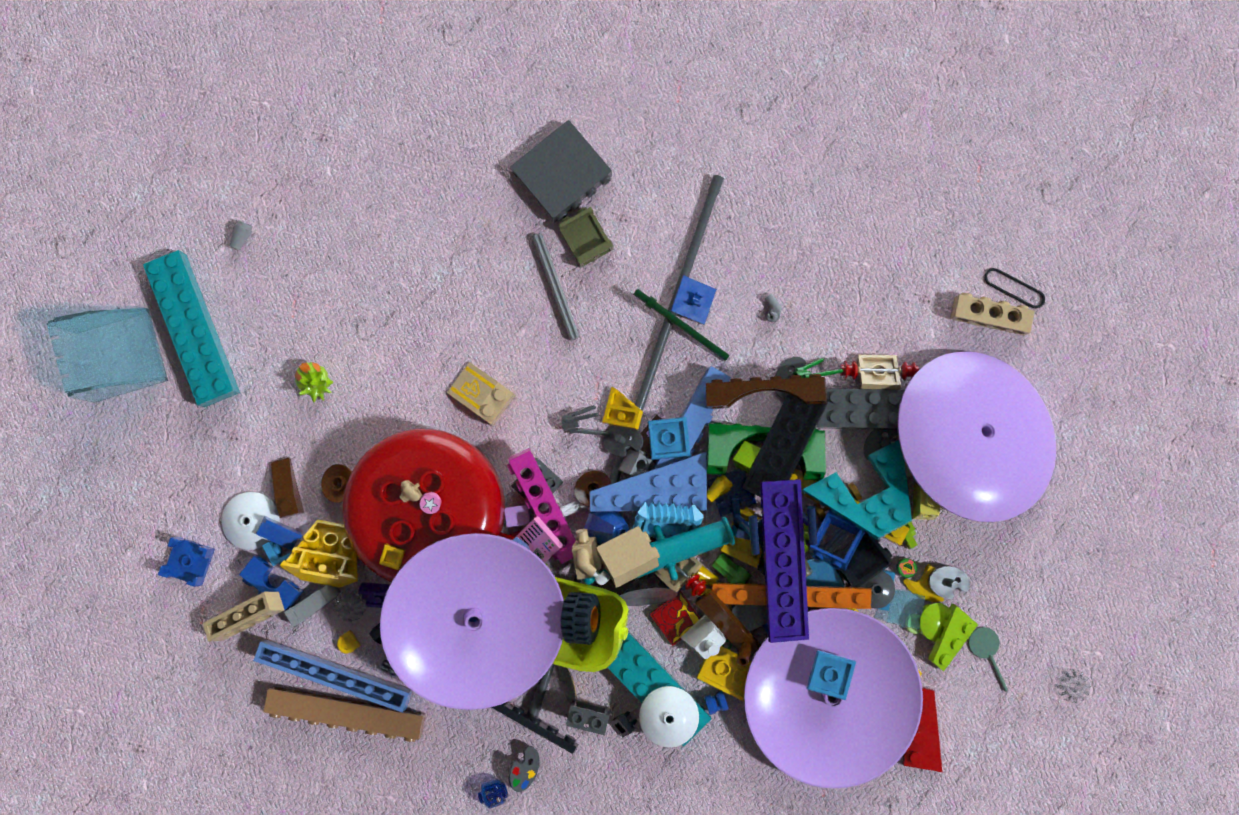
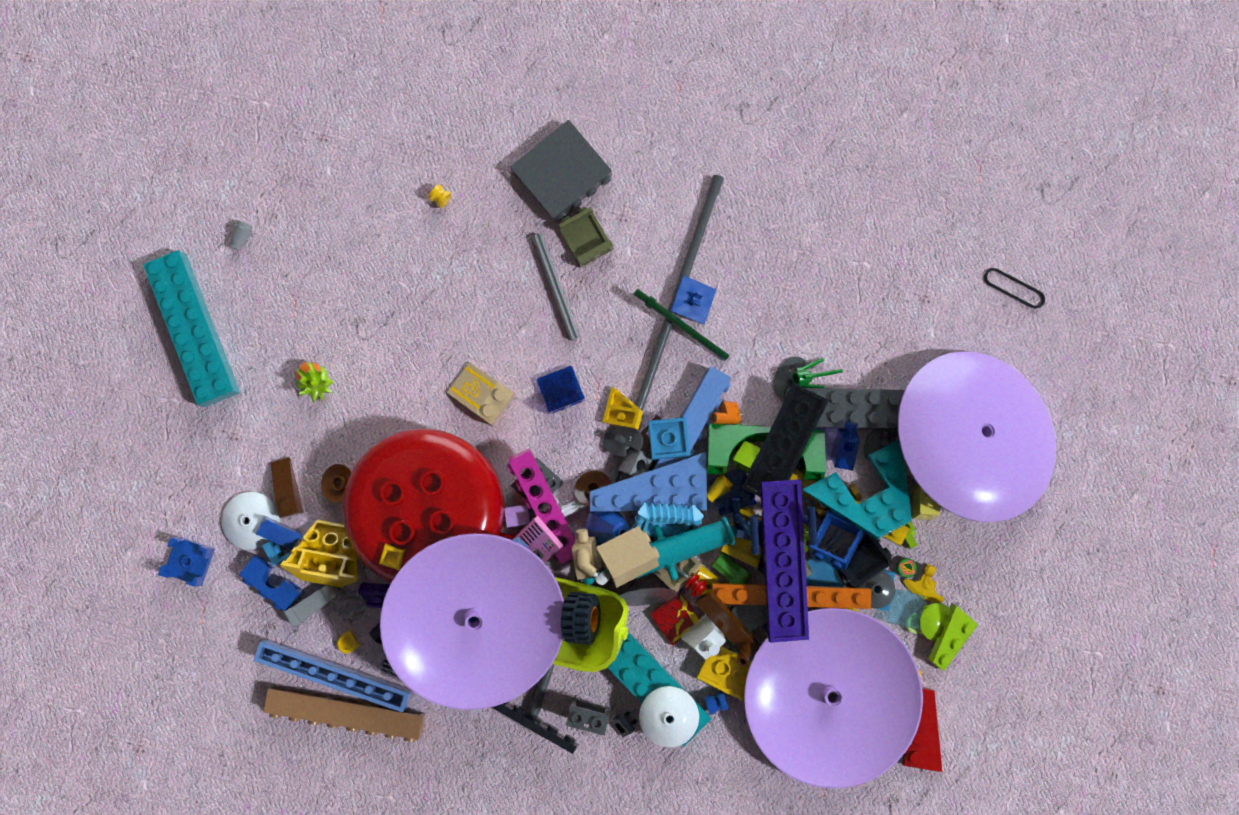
clear light blue windscreen [47,308,168,403] -> none
tan brick [203,592,284,642] -> none
tan piece [399,480,423,502] -> none
bright pink tile [420,492,441,514] -> none
clear blue head [478,779,508,809] -> none
dark grey piece [508,746,540,792] -> none
clear smoke slope [559,666,576,701] -> none
dark grey plant [562,405,609,436] -> none
reddish brown arch [706,374,827,409] -> none
light grey arm [765,294,782,322] -> none
dark azure tile [806,650,856,700] -> none
tan plate [840,355,919,390] -> none
piece [928,566,970,599] -> none
tan brick [950,293,1035,336] -> none
sand green piece [968,627,1008,692] -> none
clear gear [1055,669,1091,703] -> none
none -> yellow wheel [428,184,452,208]
none -> clear blue bracket [537,366,586,415]
none -> orange piece [710,401,741,424]
none -> clear blue torso [831,421,860,471]

